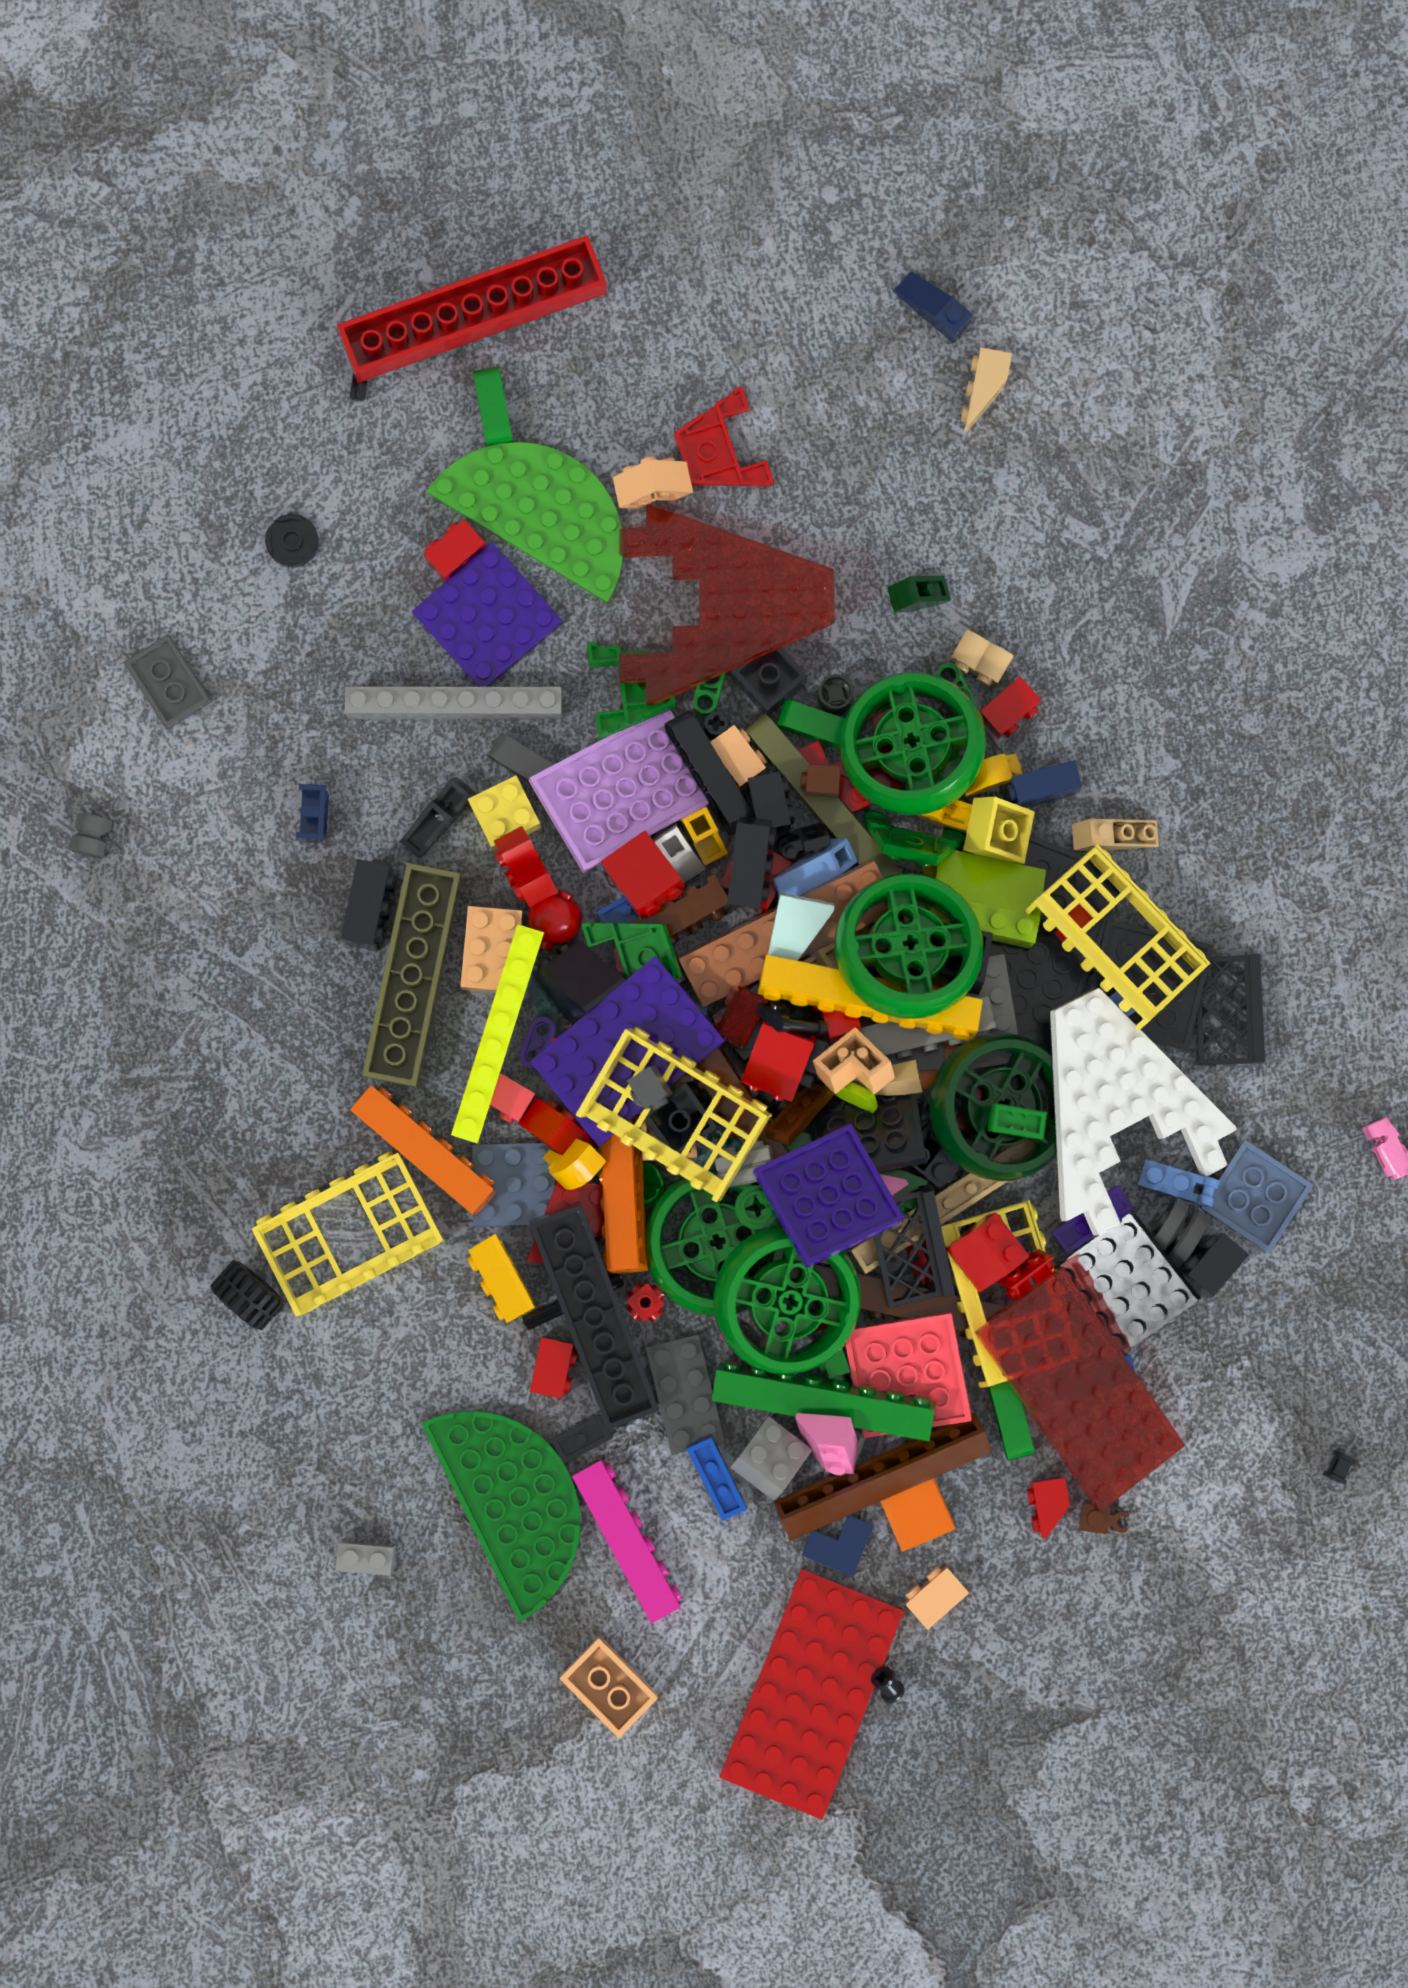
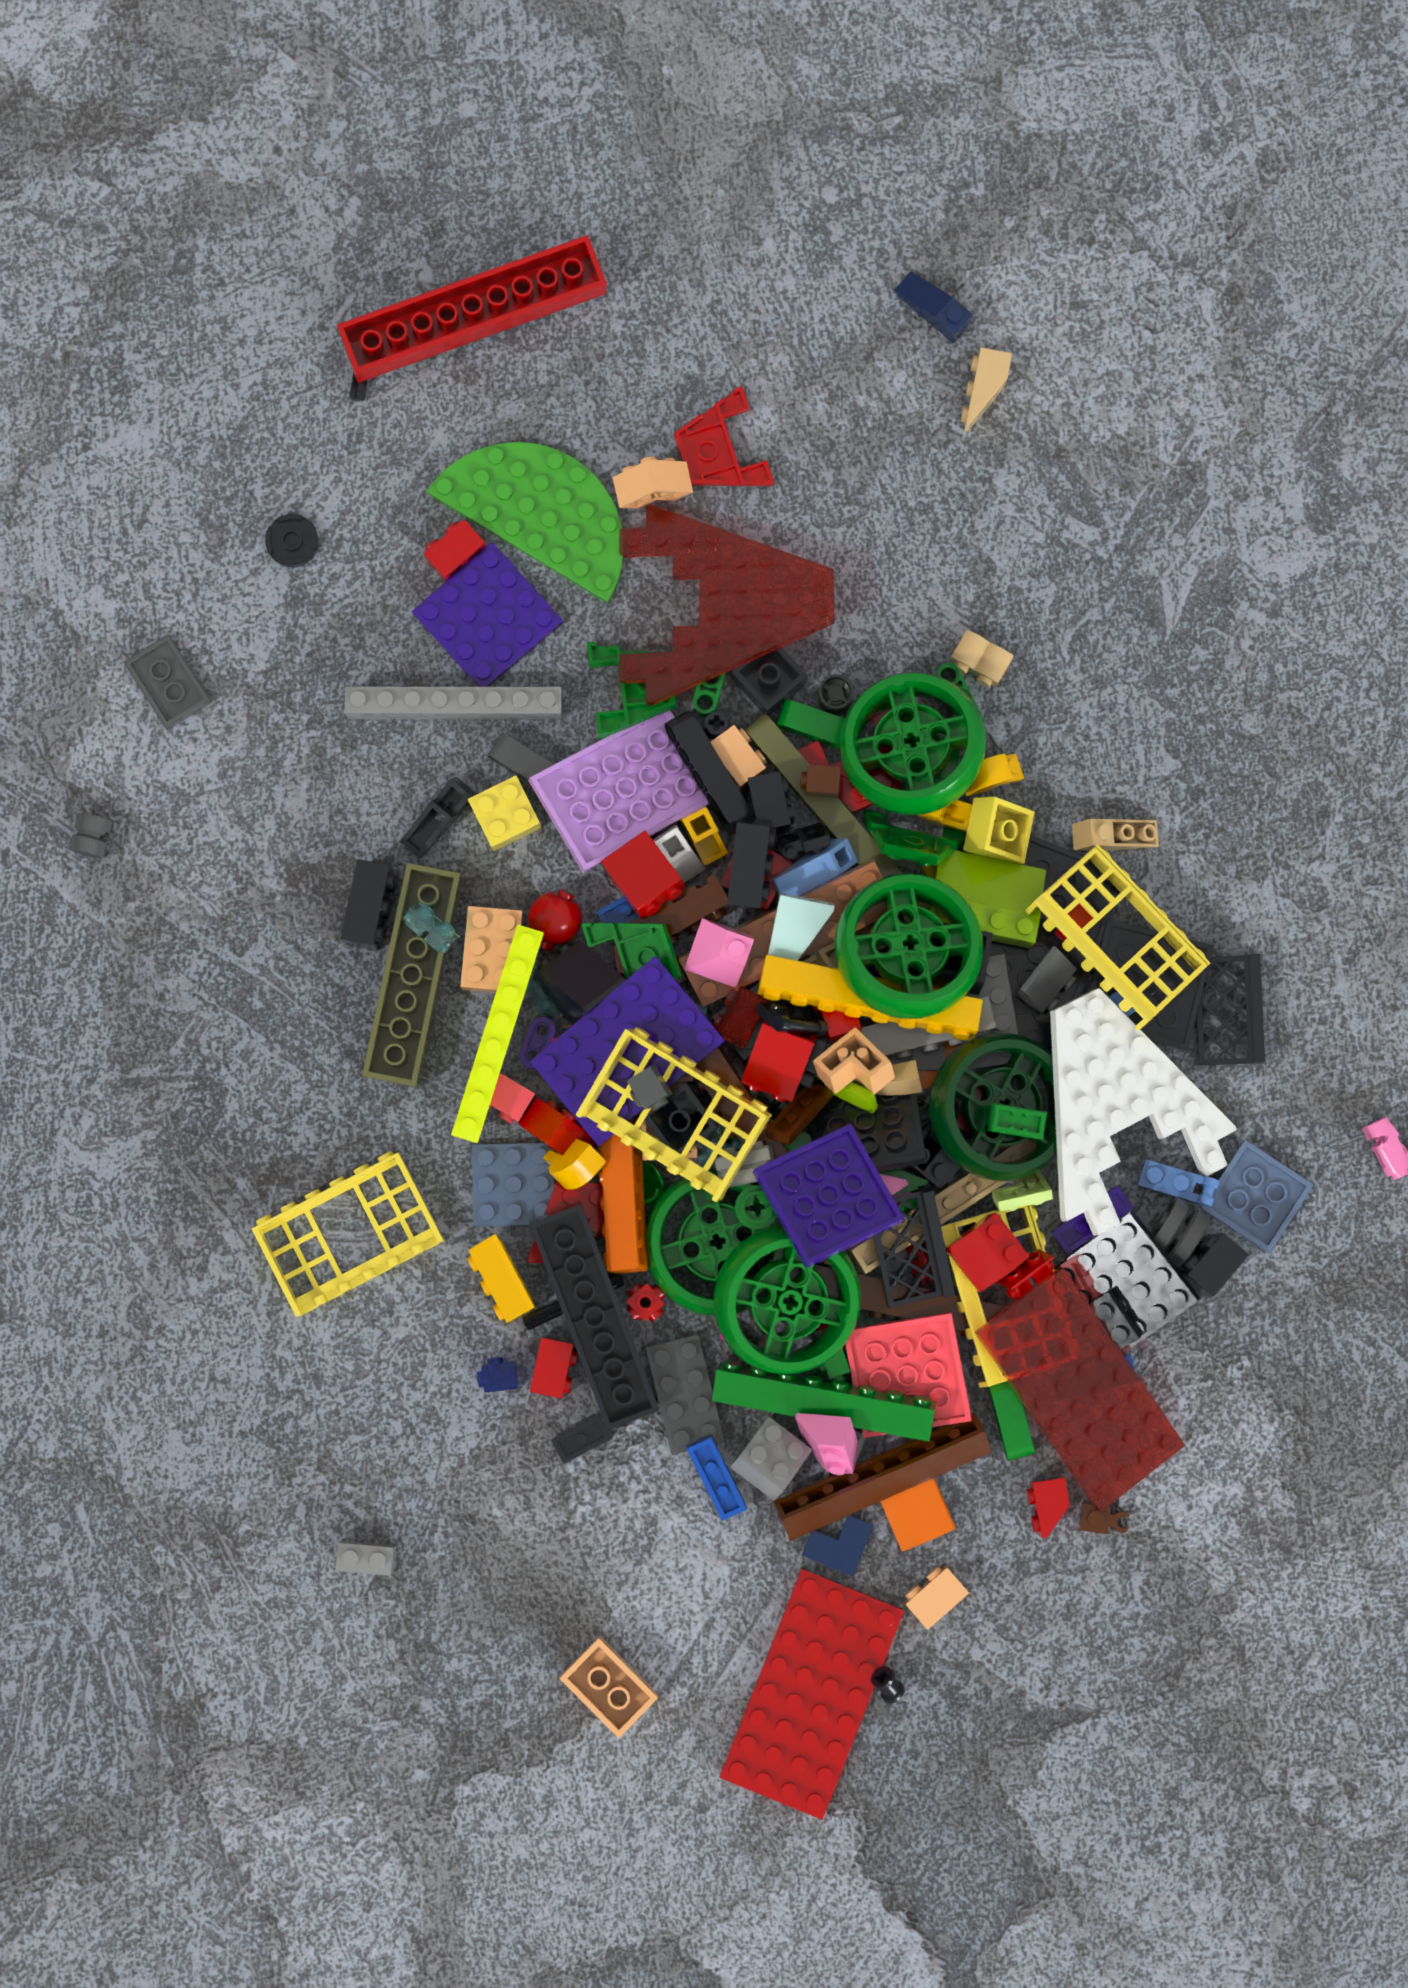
black tyre [210,1260,284,1330] -> none
dark blue window [296,784,329,843] -> none
orange brick [350,1085,497,1217] -> none
green plate [421,1411,581,1622] -> none
green beam [473,366,513,446] -> none
red brick [494,826,558,908] -> none
dark pink brick [572,1459,683,1624] -> none
dark green slope [887,575,951,613] -> none
red brick [980,677,1041,740] -> none
dark blue brick [1004,760,1082,808] -> none
black bush [1323,1450,1356,1485] -> none
none -> clear light blue hinge [403,902,460,954]
none -> clear blue brick [477,1357,519,1393]
none -> bright pink slope [684,918,754,988]
none -> yellowish green plate [992,1171,1053,1212]
none -> dark grey slope [1015,946,1076,1014]
none -> black plate [1086,1290,1142,1352]

